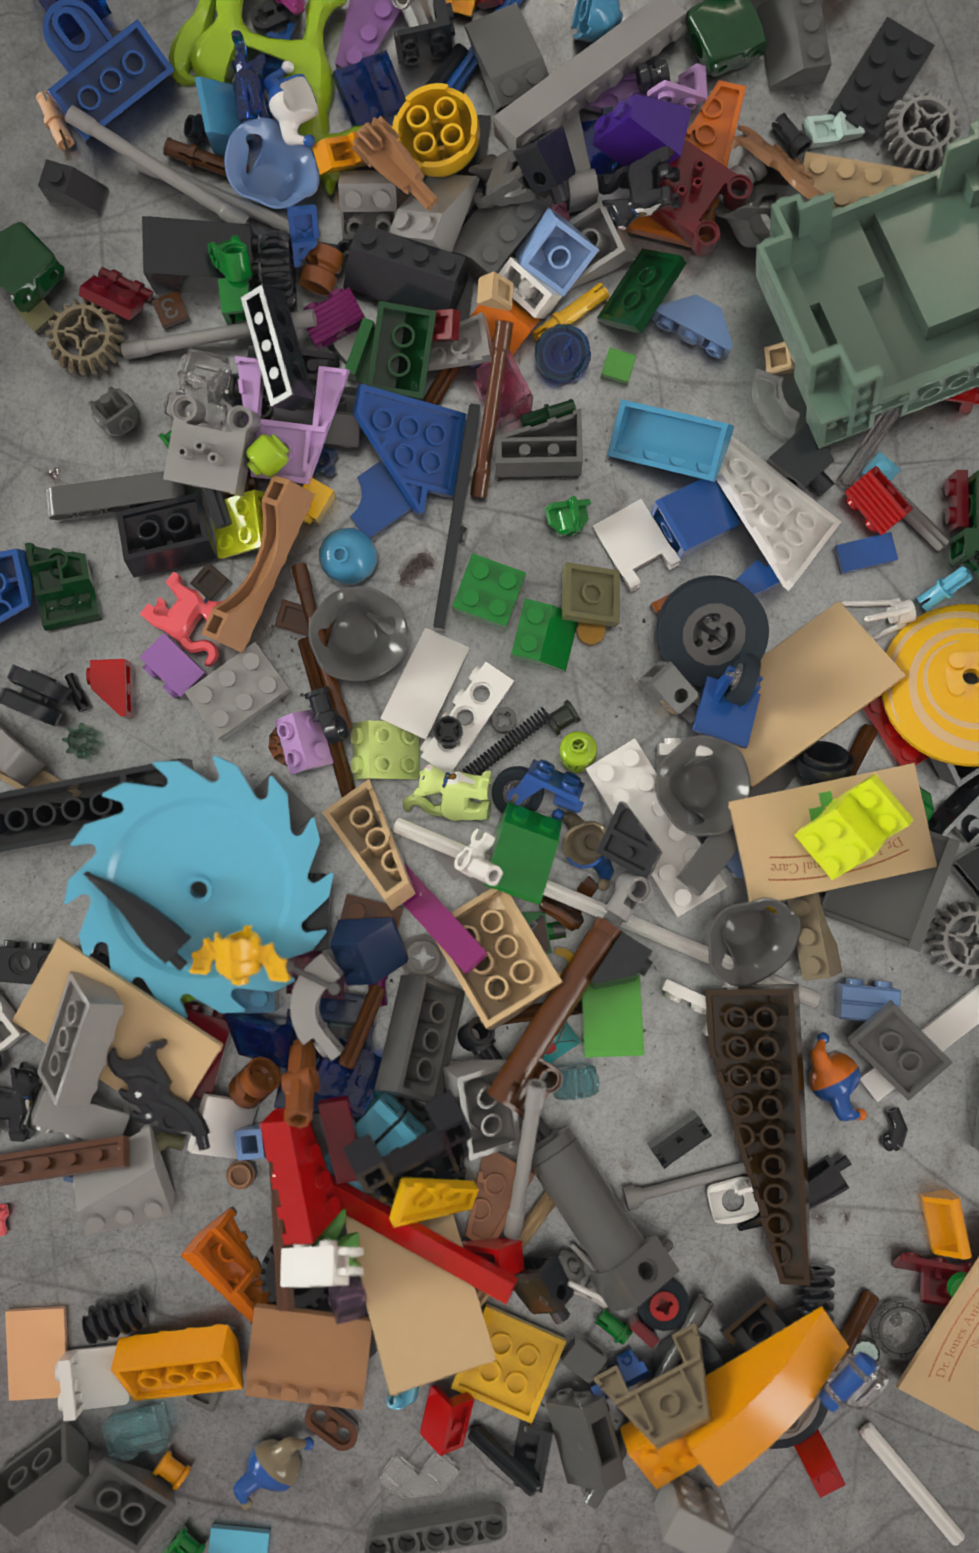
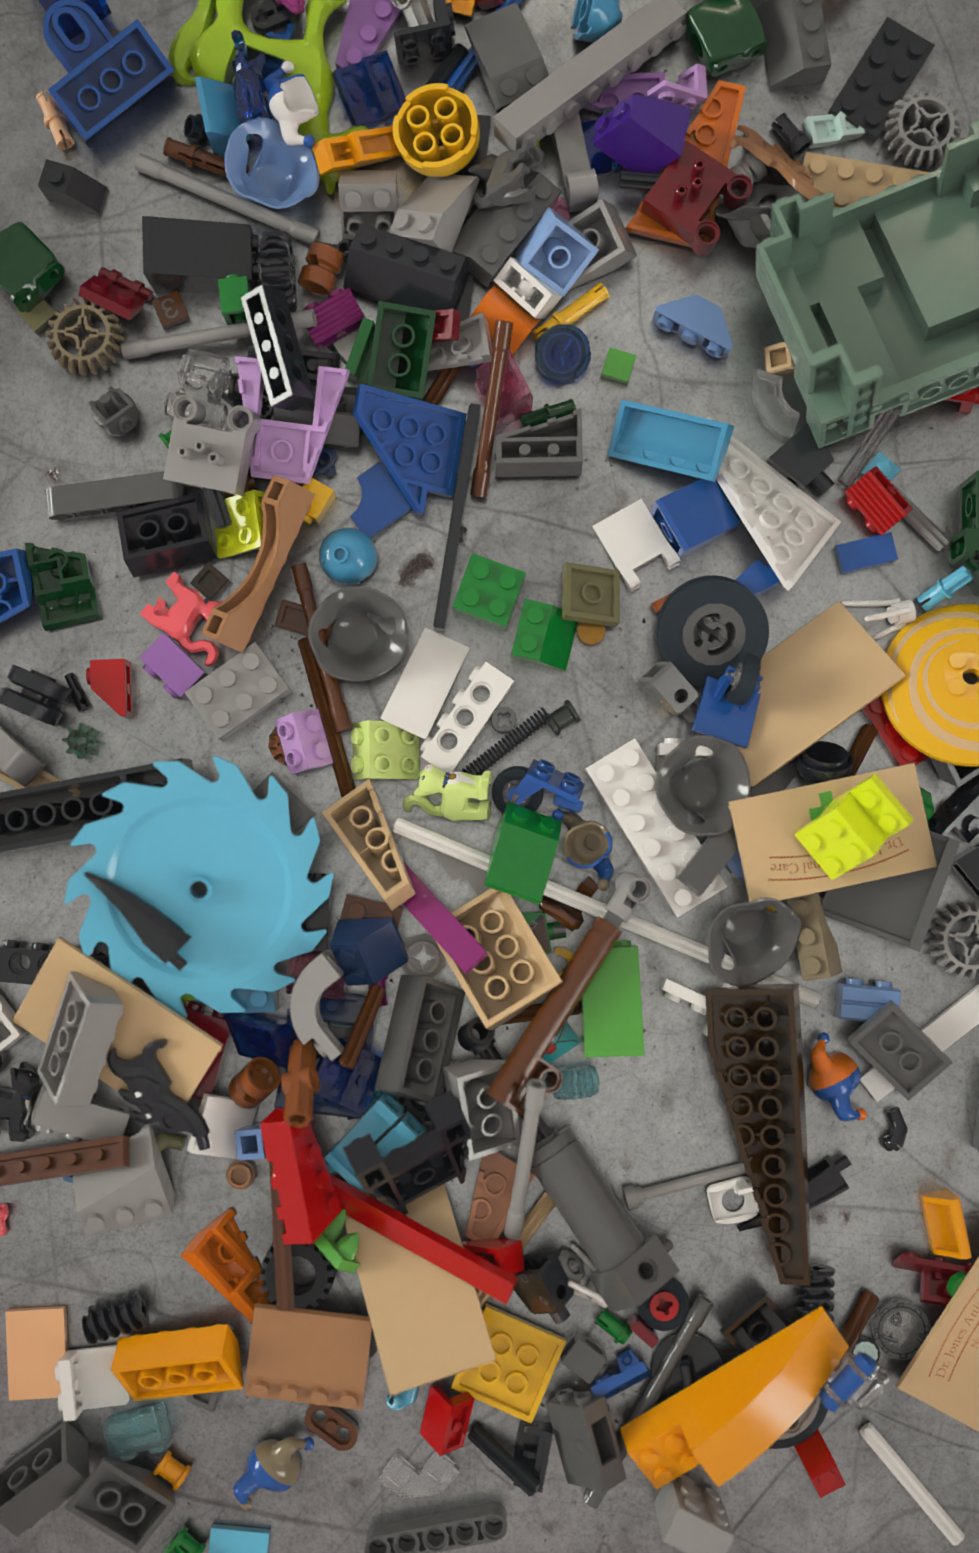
light grey piece [65,105,250,224] -> none
yellow helmet [189,925,291,985] -> none
green piece [208,235,252,282] -> none
lime head [246,433,289,478] -> none
white hinge [281,1240,363,1288] -> none
dark grey hinge [286,960,341,995] -> none
blue slope [287,204,319,267] -> none
black connector [304,687,349,744] -> none
dark red tile [318,1095,358,1184] -> none
clear purple brick [328,1275,367,1325] -> none
medium nougat piece [352,116,439,211] -> none
yellow wing [389,1178,479,1228] -> none
black wheel [433,716,463,747] -> none
white bar [454,829,503,886] -> none
tan slope [477,271,514,311] -> none
black torso [512,125,576,205] -> none
green piece [544,496,591,536] -> none
lime head [560,731,597,773] -> none
black slope [589,932,653,990] -> none
dark tan wing [593,1323,711,1450] -> none
black wing [596,801,662,879] -> none
black animal [597,146,681,230] -> none
dark green plate [597,248,687,334] -> none
black wheel [636,58,670,95] -> none
black hinge [647,1111,712,1169] -> none
dark red plate [945,470,969,532] -> none

